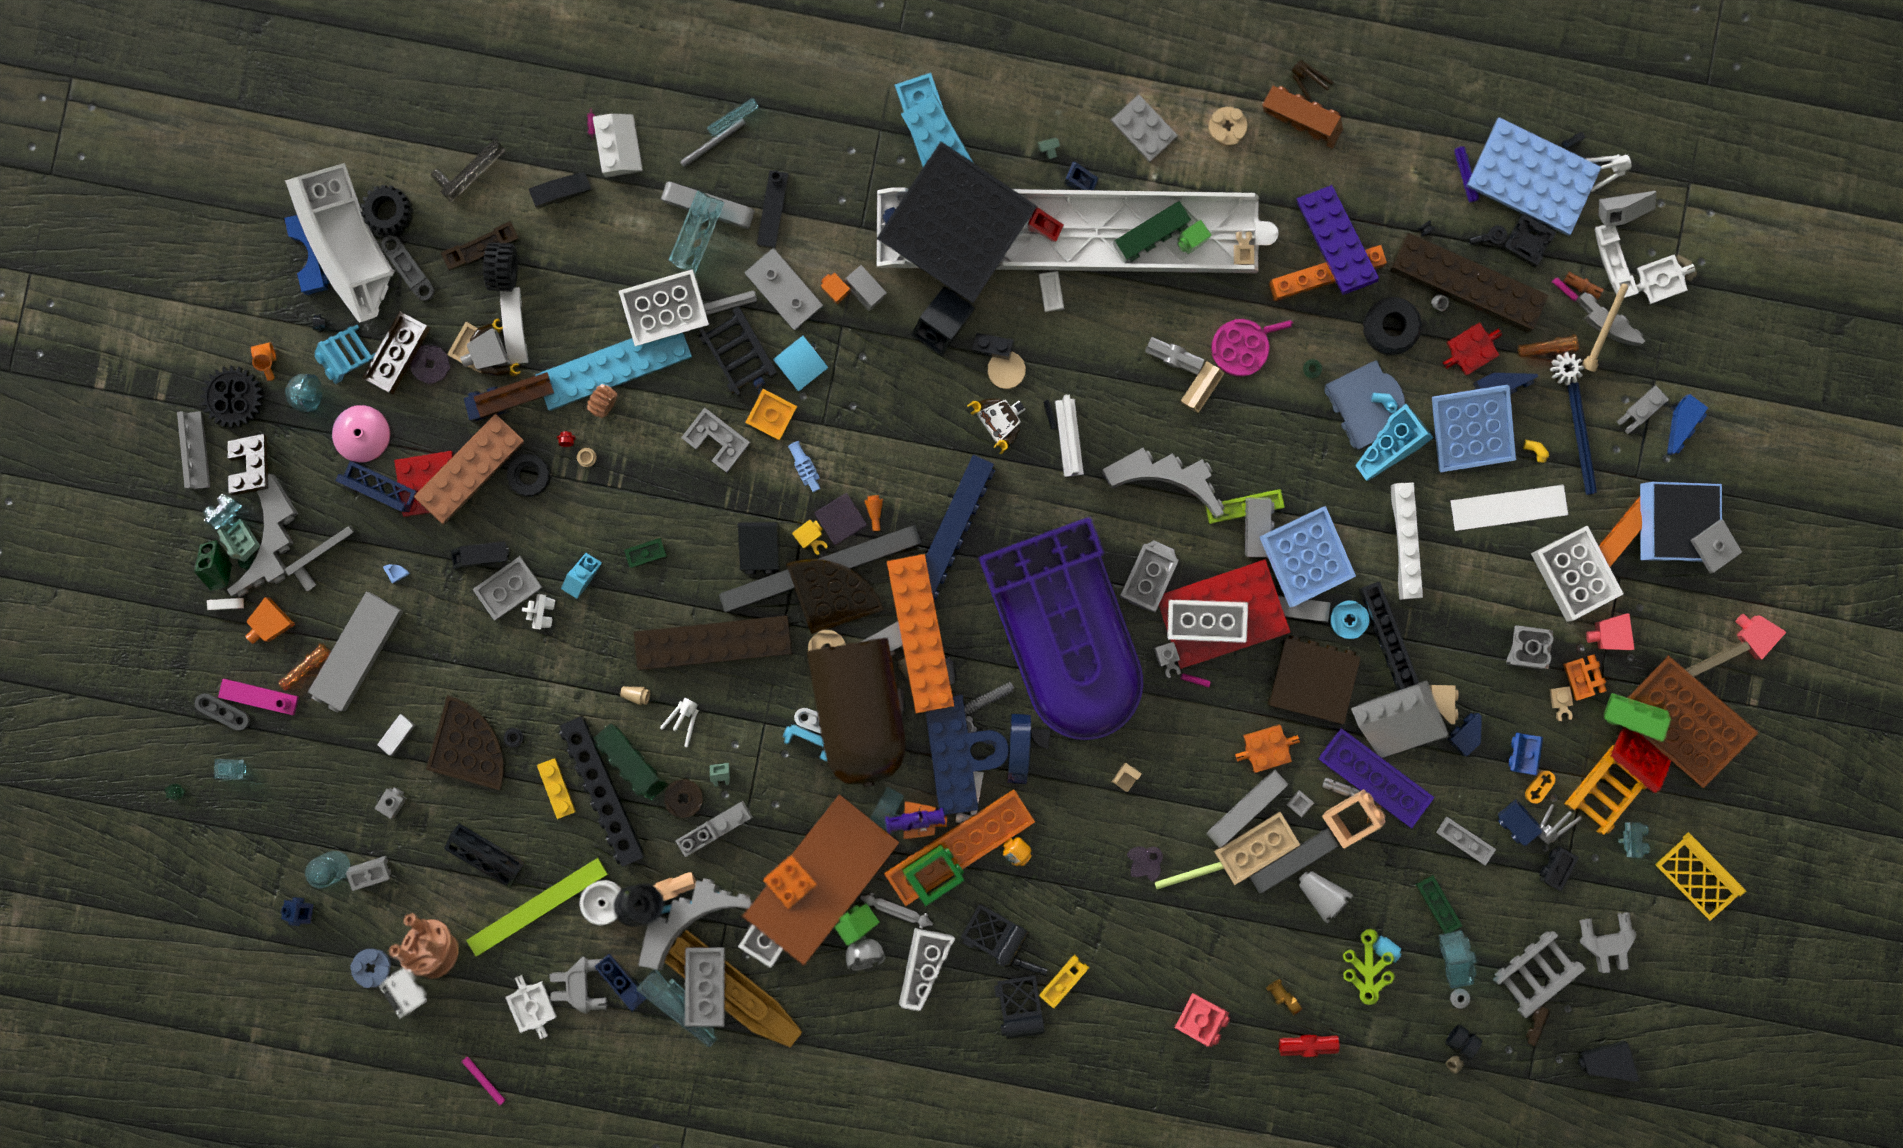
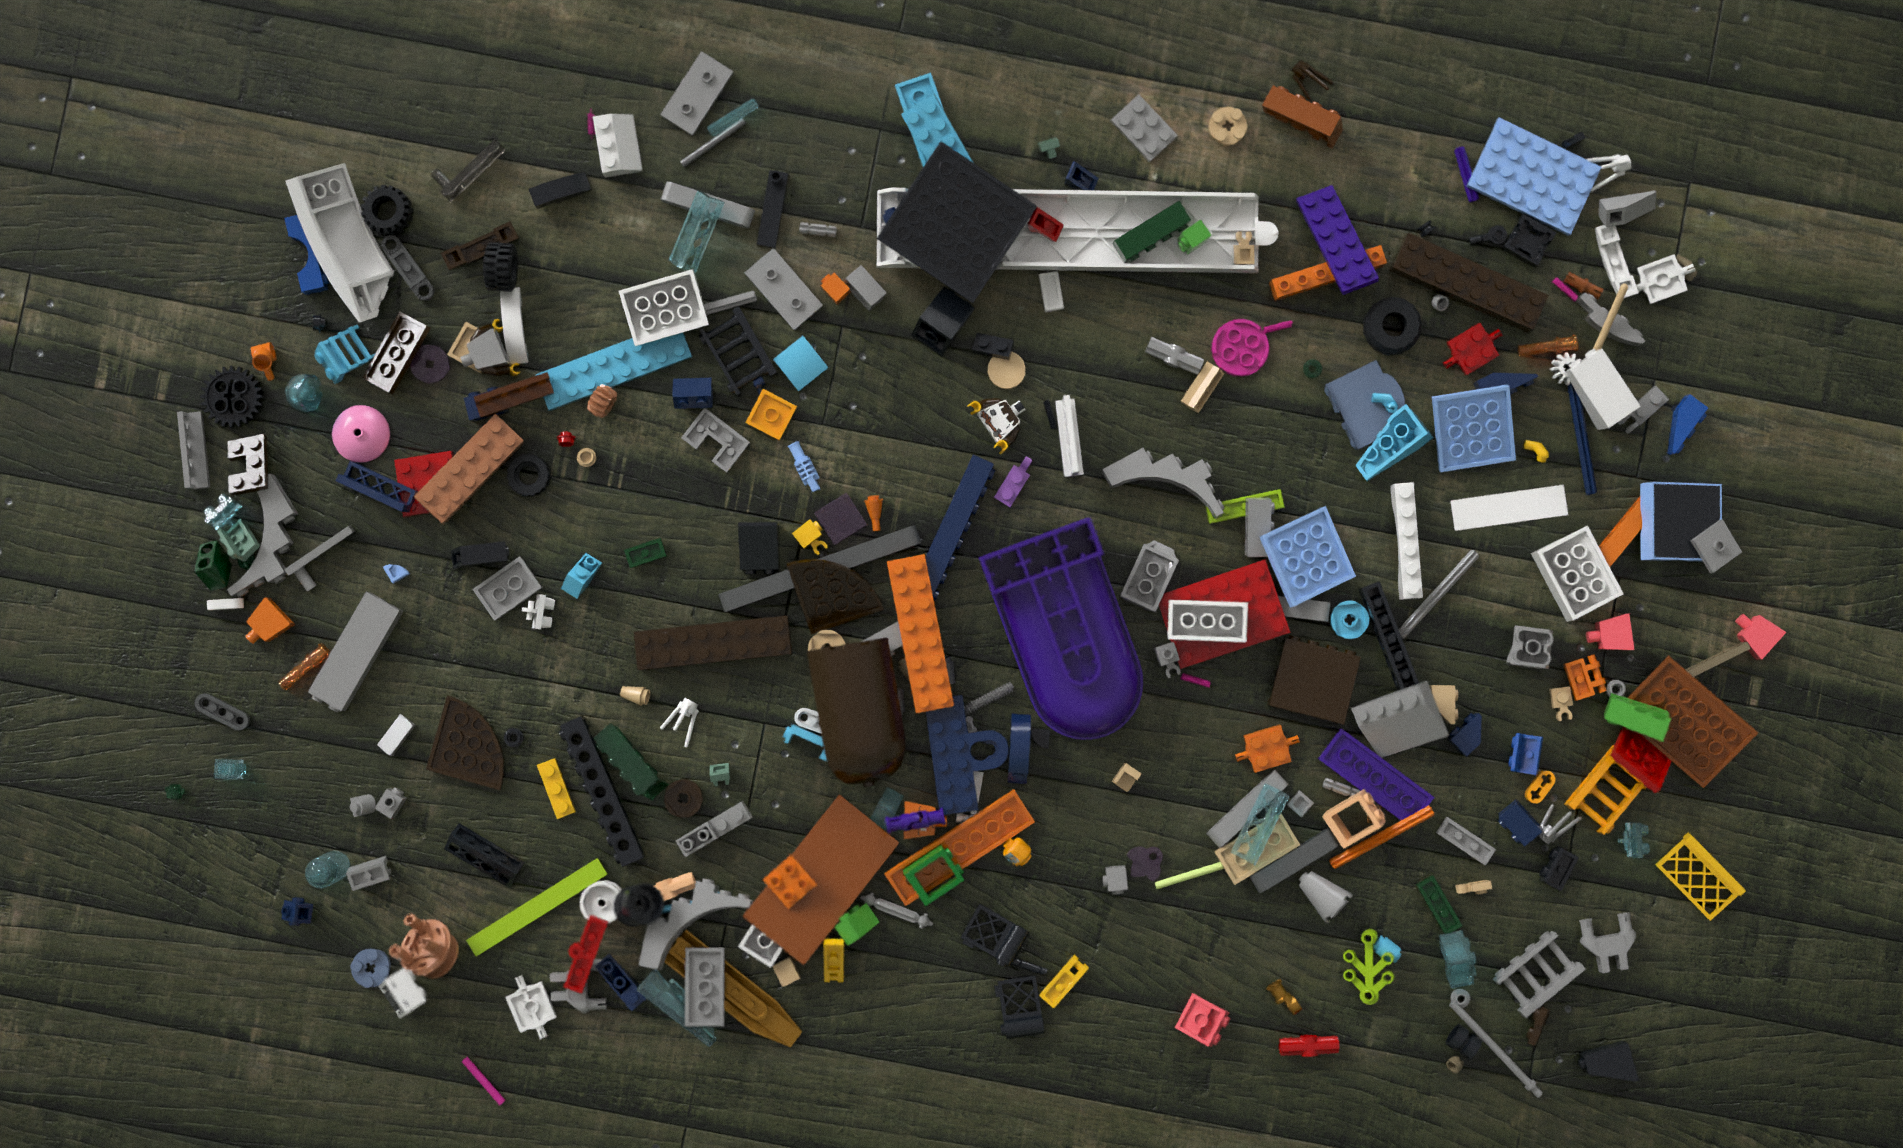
dark pink piece [218,679,299,715] -> none
light grey cylinder [846,936,885,970] -> none
white wedge [899,928,955,1011] -> none
none -> light grey plate [350,794,376,817]
none -> red hinge [563,915,609,994]
none -> light grey plate [661,51,734,136]
none -> dark blue brick [672,378,713,409]
none -> tan panel [772,956,801,987]
none -> light grey axle [799,222,837,237]
none -> yellow plate [824,939,844,983]
none -> medium lavender plate [994,456,1032,507]
none -> light grey brick [1102,865,1128,894]
none -> clear light blue fence [1231,783,1289,865]
none -> orange axle [1329,806,1434,869]
none -> light grey axle [1398,550,1479,639]
none -> light grey bar [1449,1000,1543,1098]
none -> tan plate [1455,880,1492,894]
none -> white slope [1565,348,1641,430]
none -> light grey plate [1606,680,1626,697]

